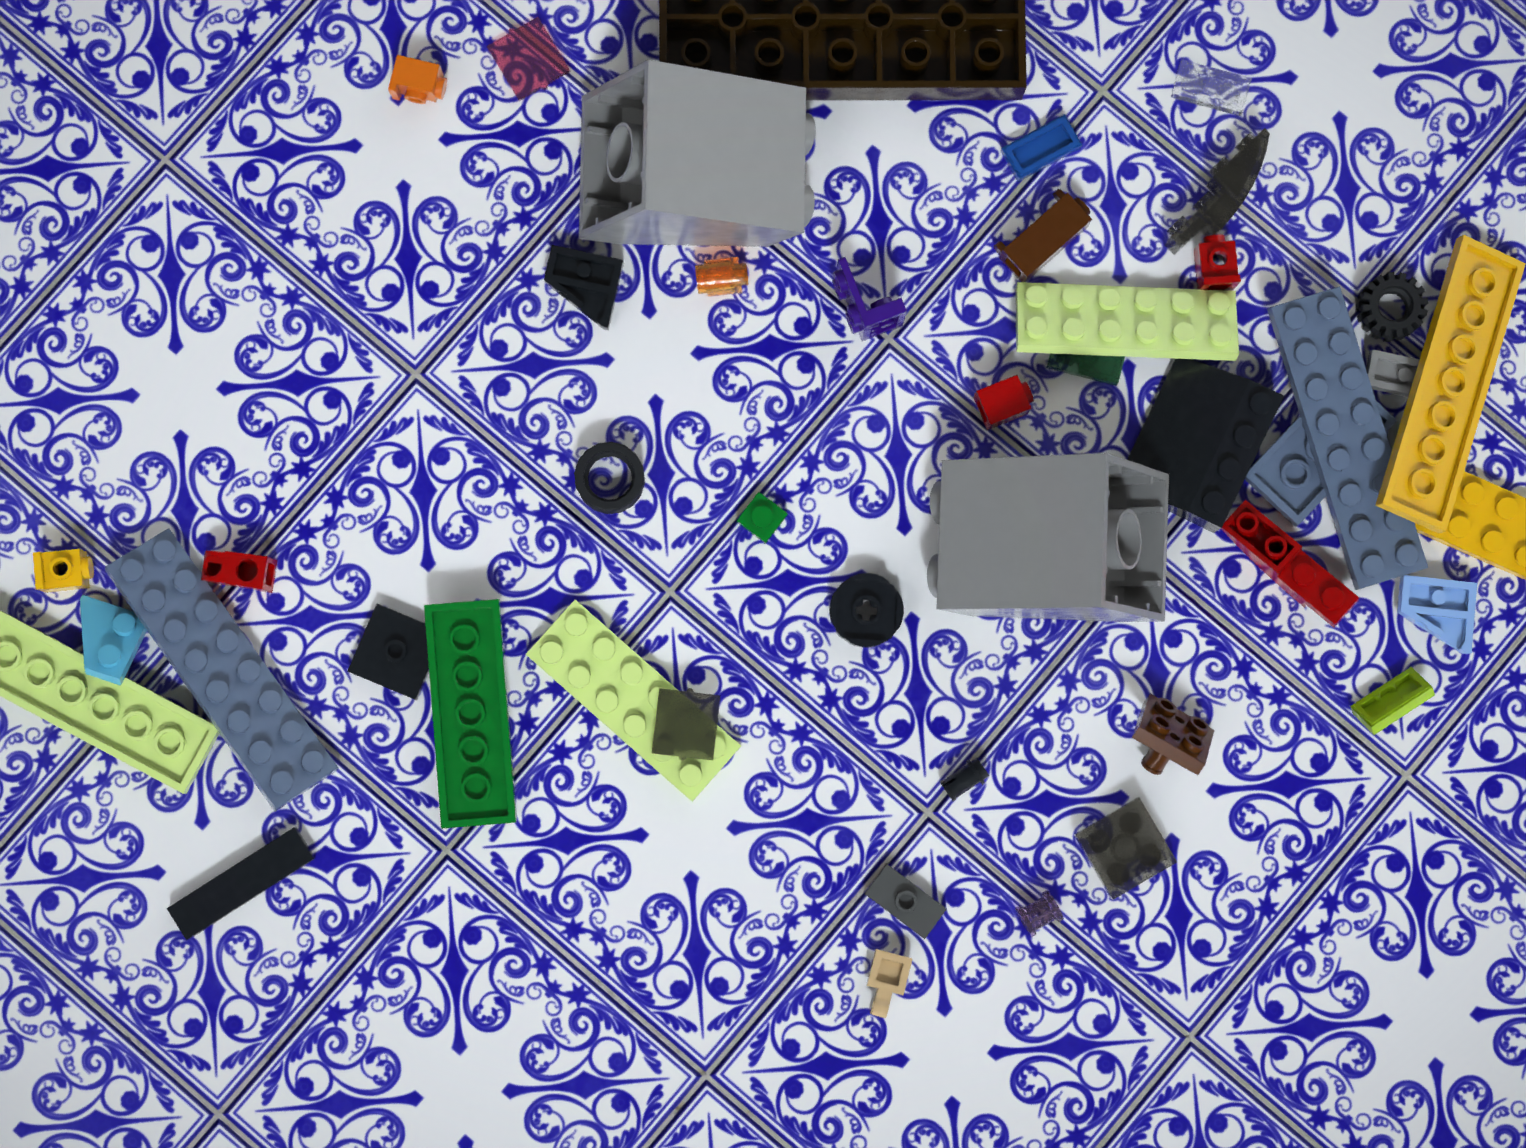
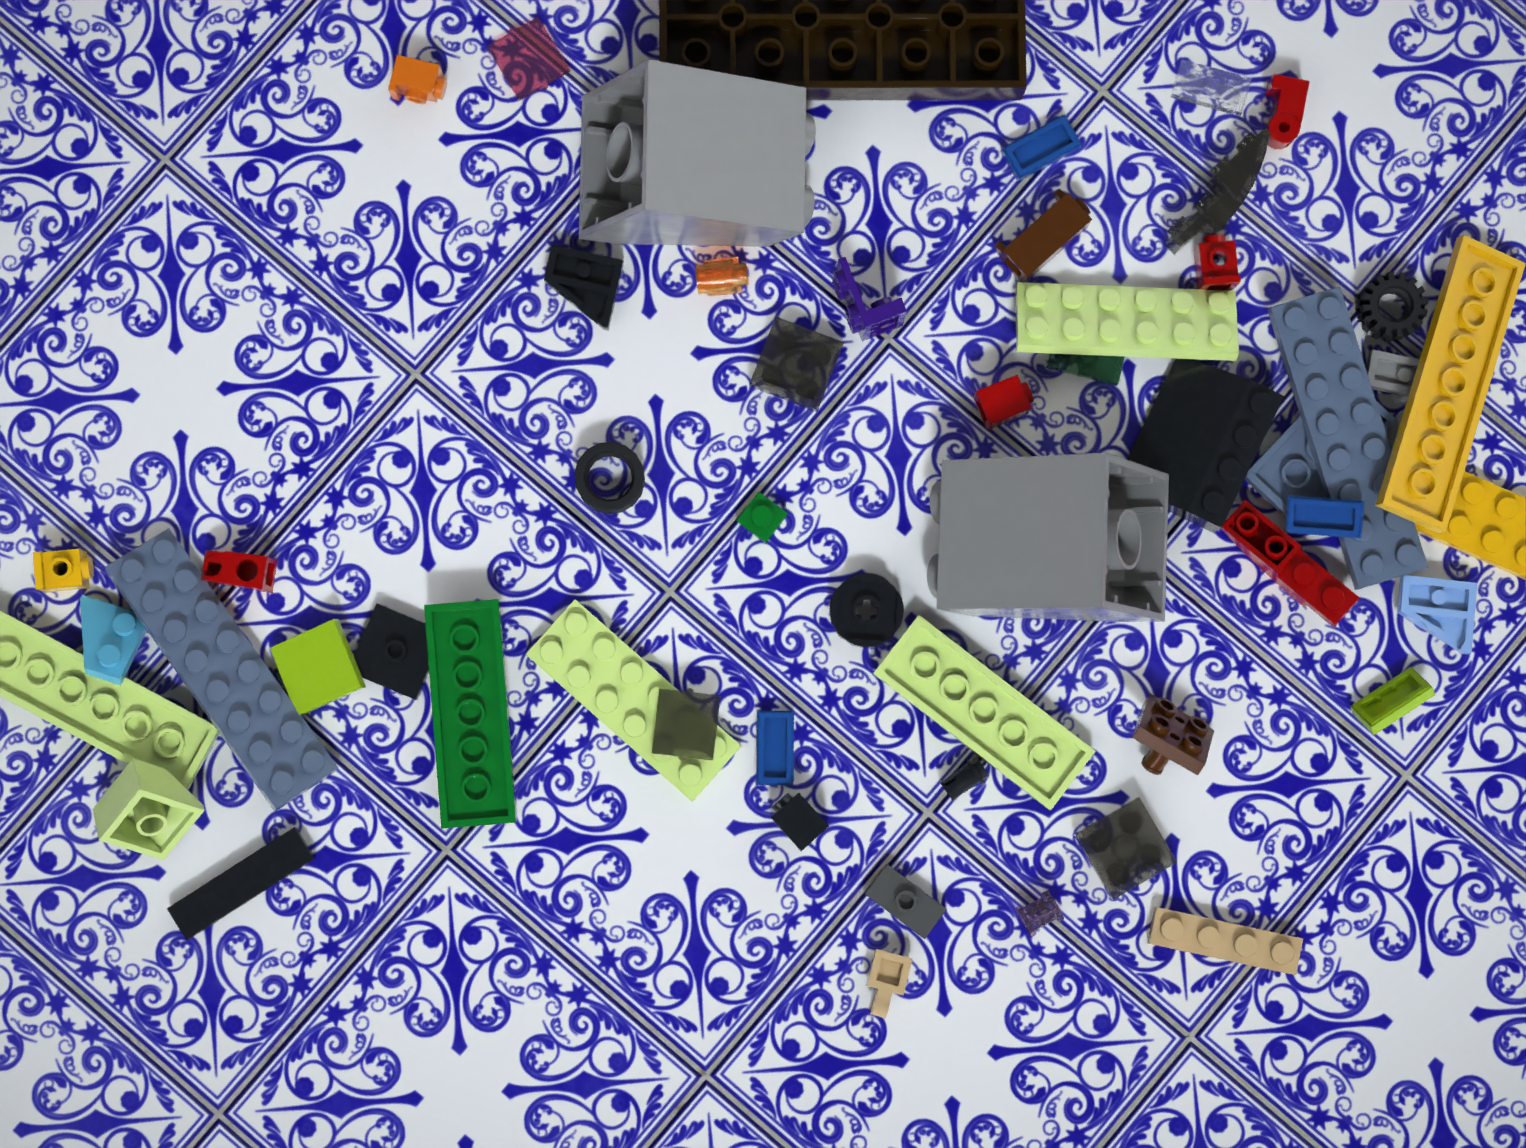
none -> yellowish green slope [93,758,205,860]
none -> lime tile [270,619,366,715]
none -> clear smoke plate [749,316,844,412]
none -> blue tile [756,710,794,785]
none -> black brick [771,793,829,851]
none -> yellowish green plate [873,615,1096,810]
none -> tan plate [1147,907,1303,975]
none -> red leg [1263,74,1310,149]
none -> blue tile [1285,495,1365,538]

